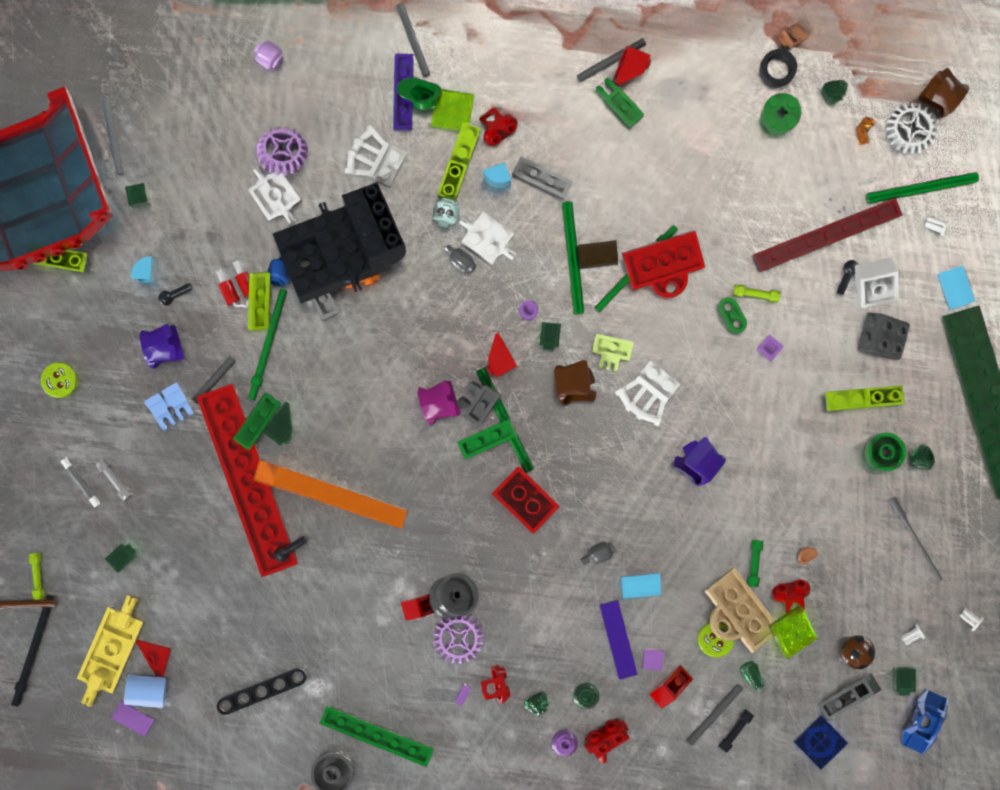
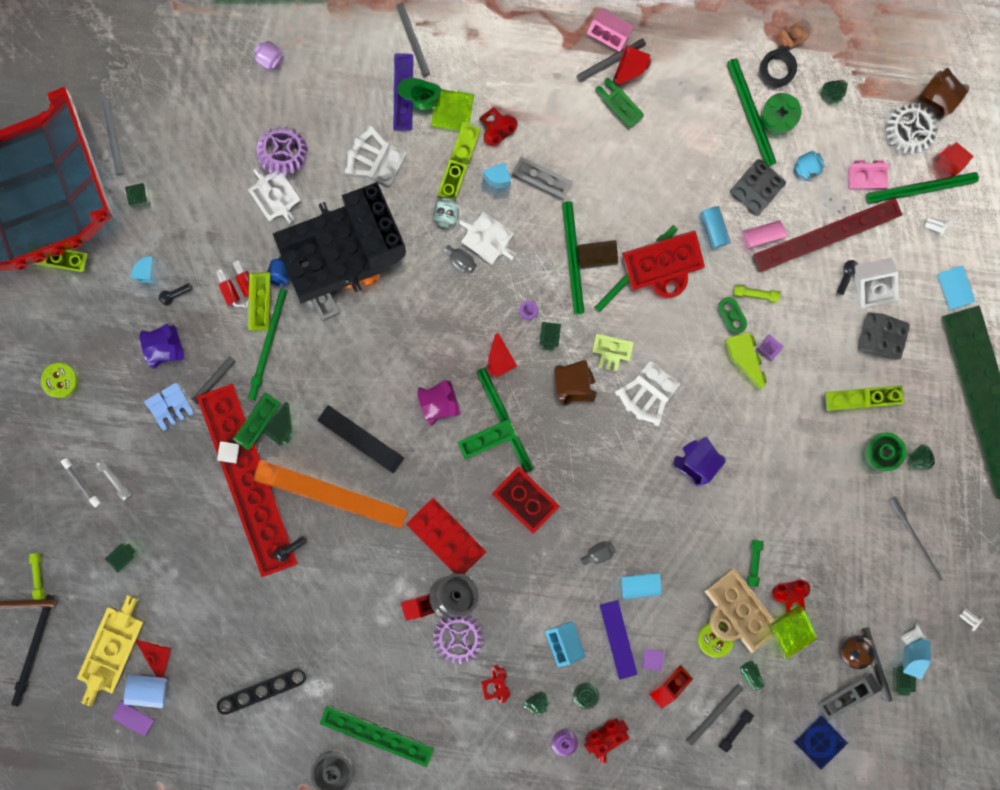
medium lavender tile [455,683,471,706] -> none
dark grey plate [456,380,501,427] -> none
nougat piece [798,547,818,565] -> none
clear orange arm [857,117,875,145] -> none
blue piece [902,689,948,755] -> none
none -> white tile [217,441,240,463]
none -> black beam [317,405,405,474]
none -> red plate [406,497,487,574]
none -> medium azure brick [545,621,586,667]
none -> bright pink brick [587,8,634,52]
none -> medium azure brick [701,206,731,249]
none -> lime slope [725,332,767,389]
none -> green axle [727,58,776,166]
none -> dark grey bracket [730,159,786,216]
none -> bright pink brick [742,220,787,249]
none -> medium azure head [795,151,825,179]
none -> bright pink bracket [848,160,890,189]
none -> dark grey bar [862,627,893,703]
none -> medium azure brick [903,640,931,680]
none -> red brick [936,142,974,176]

